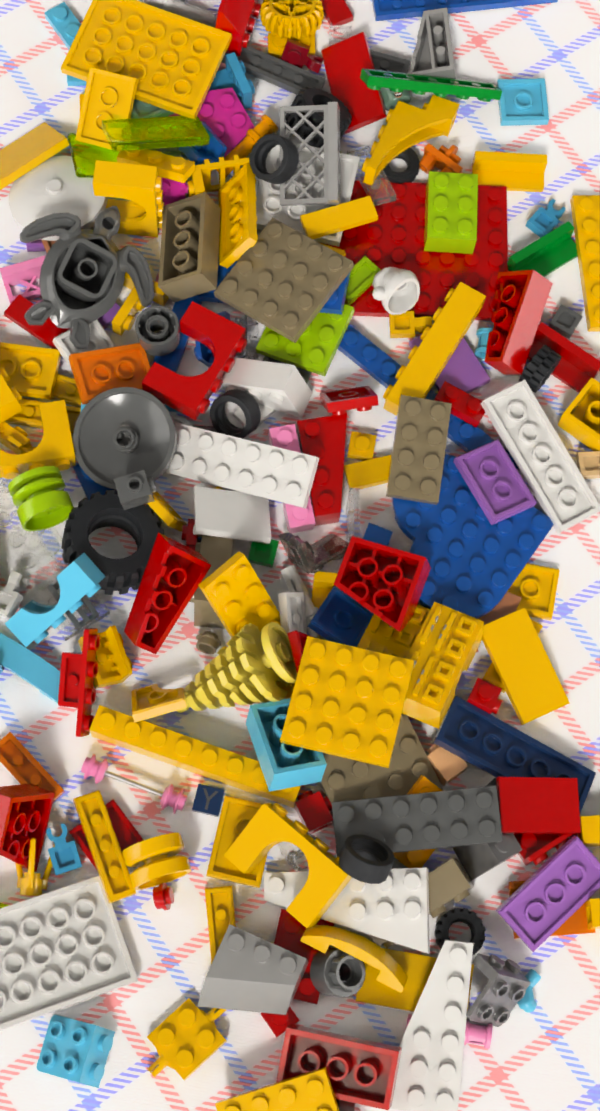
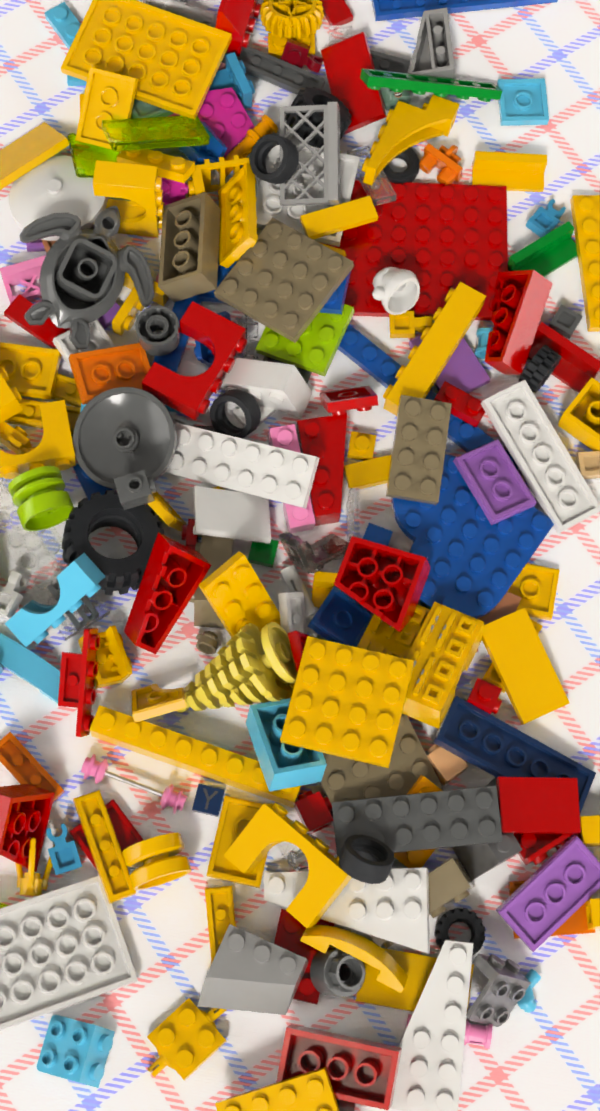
red plate [153,882,174,911] -> none
red plate [260,1007,300,1038] -> none
lime tile [345,256,381,306] -> none
lime brick [424,171,478,254] -> none

